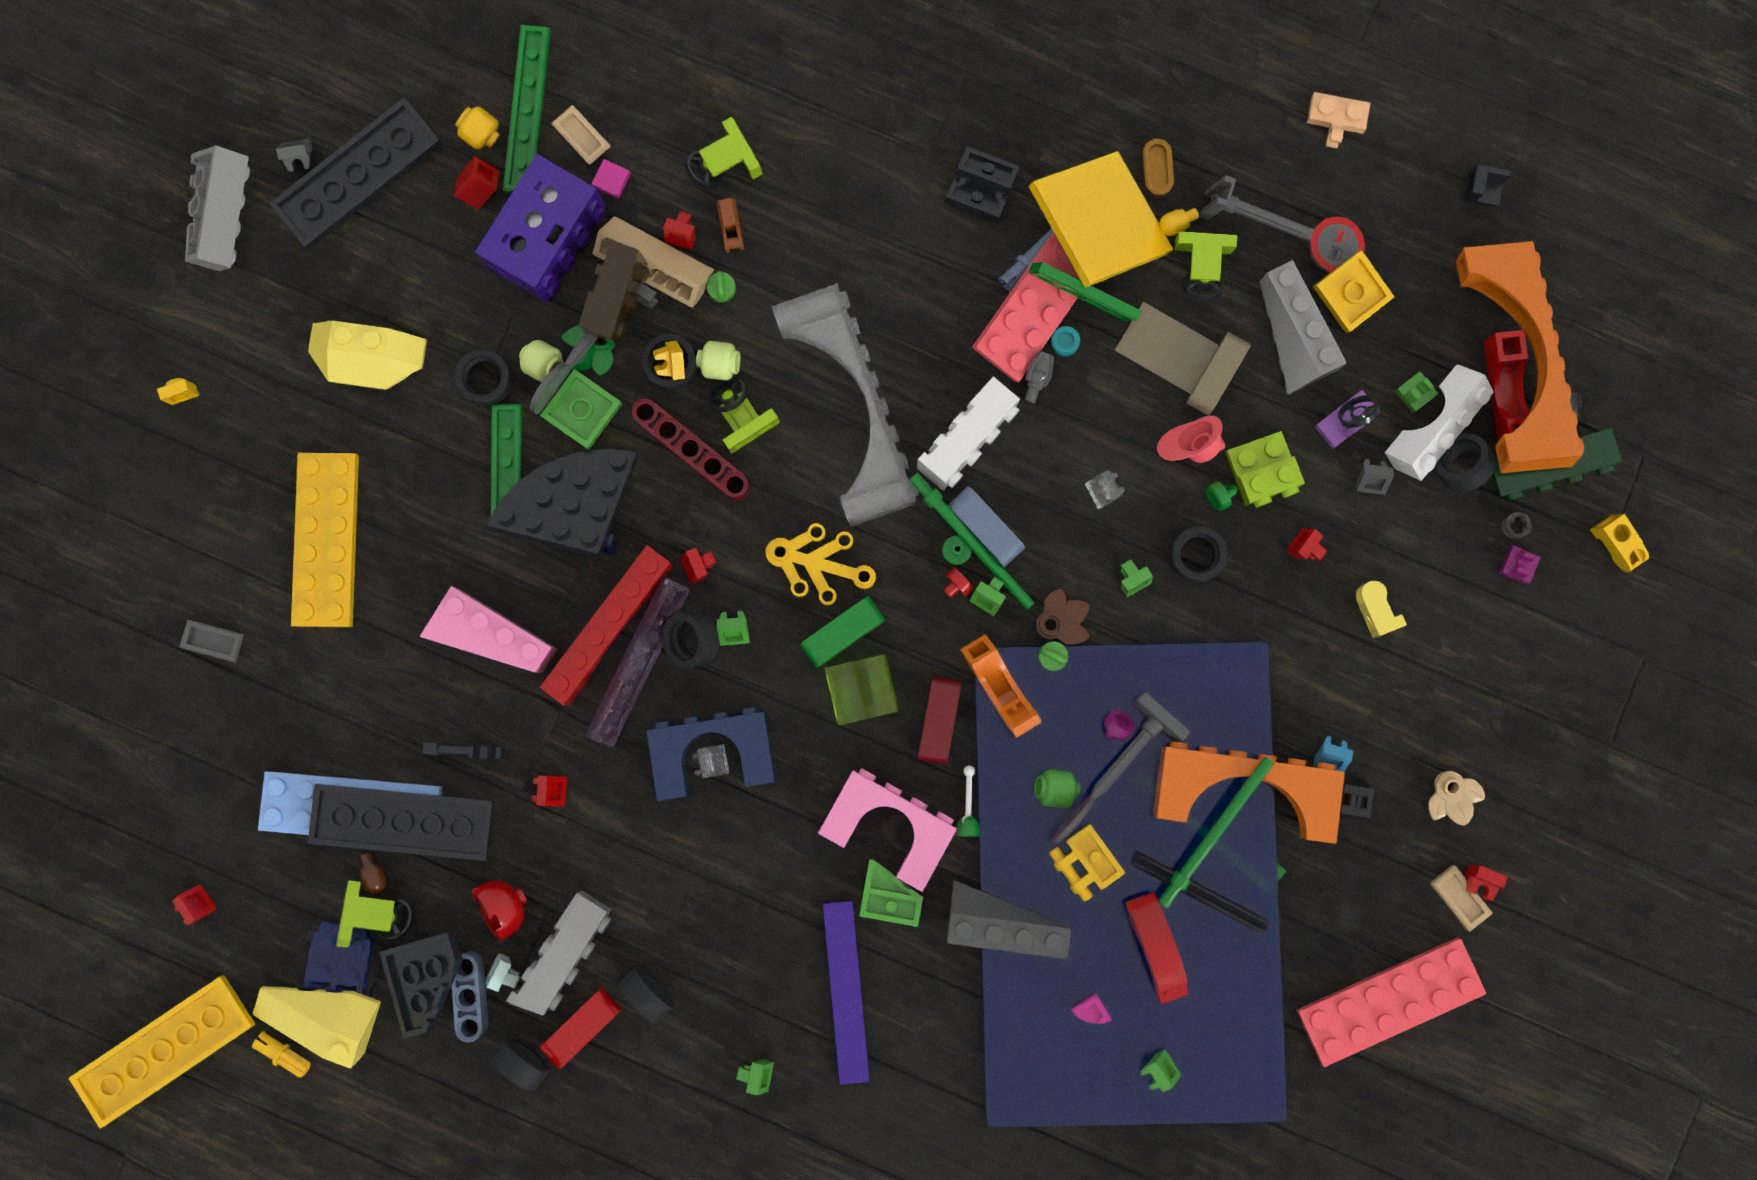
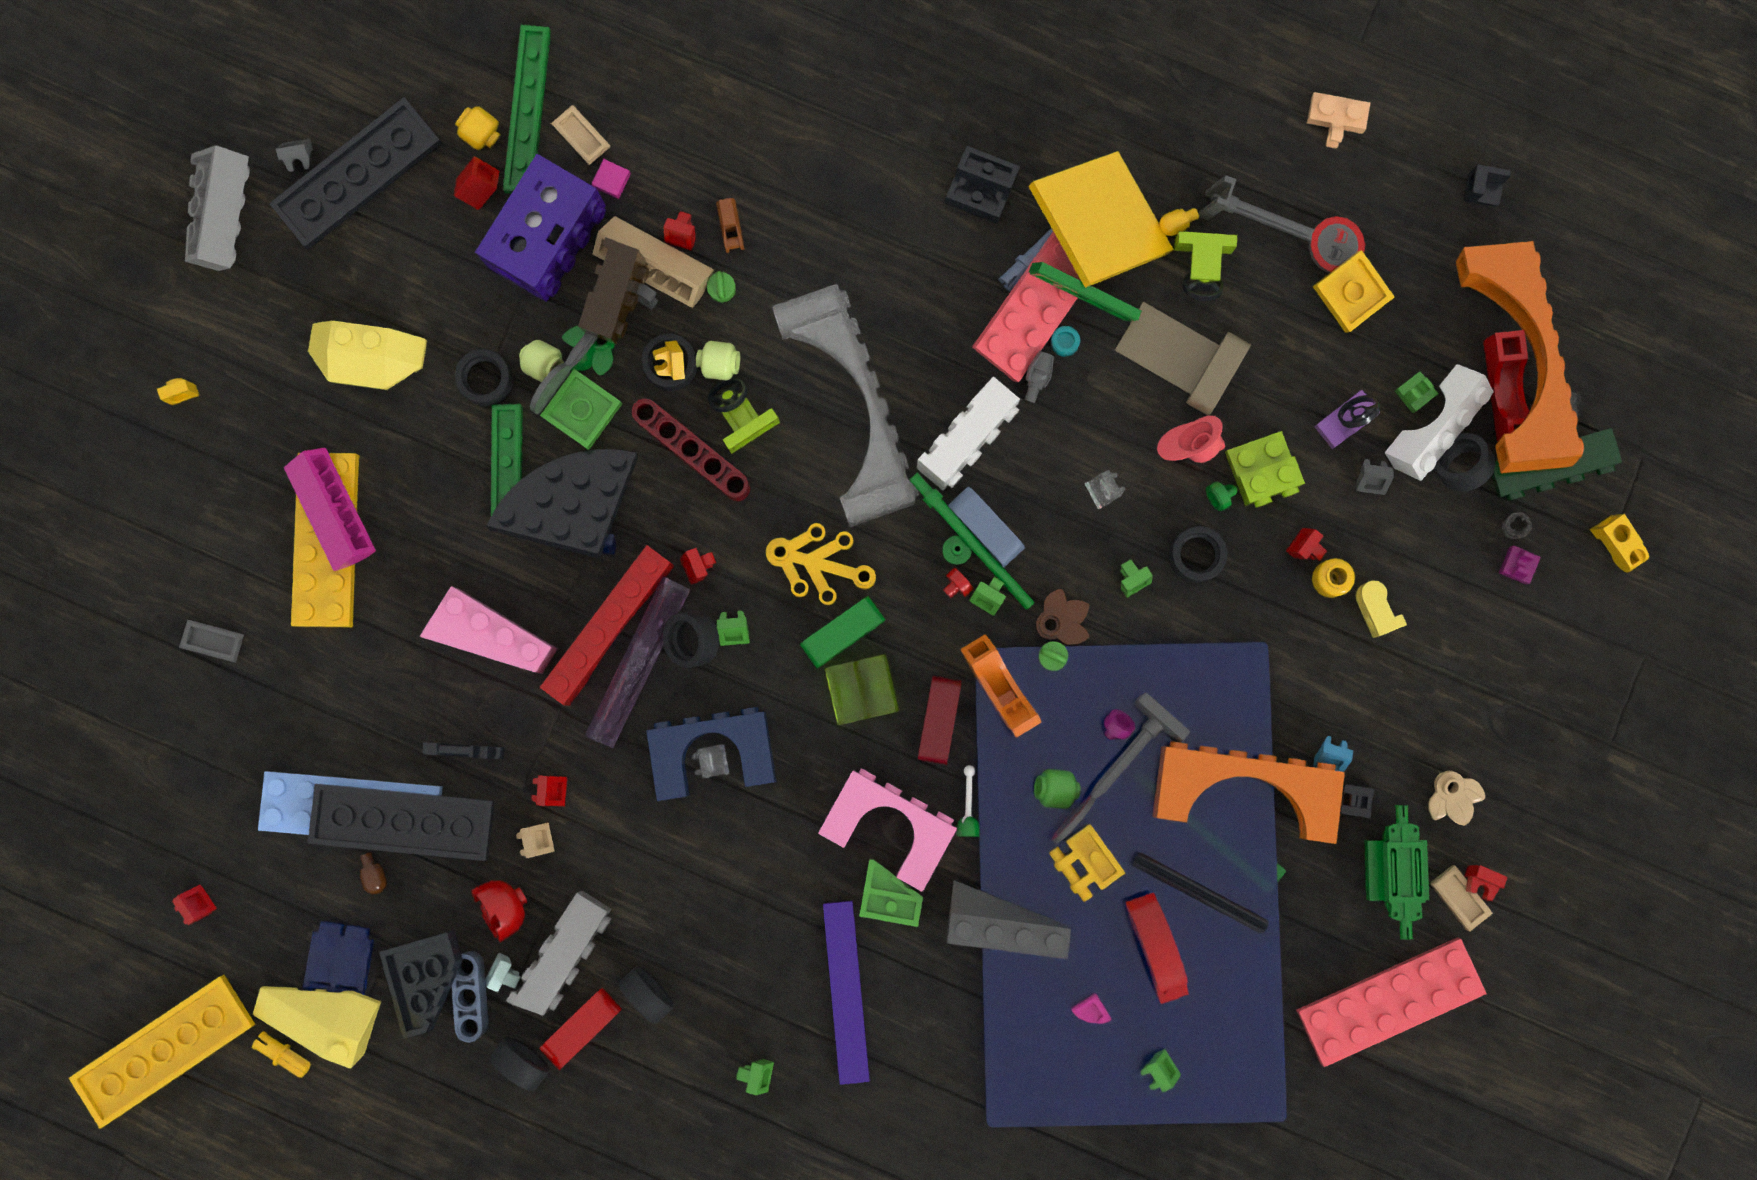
lime piece [336,881,415,948] -> none
lime piece [685,117,762,189] -> none
pearl gold tile [1142,139,1174,197] -> none
green bar [1158,757,1275,909] -> none
light grey wedge [1260,260,1347,395] -> none
none -> dark pink brick [284,448,376,571]
none -> tan tile [516,823,555,858]
none -> yellow head [1312,558,1355,598]
none -> green piece [1364,805,1429,940]

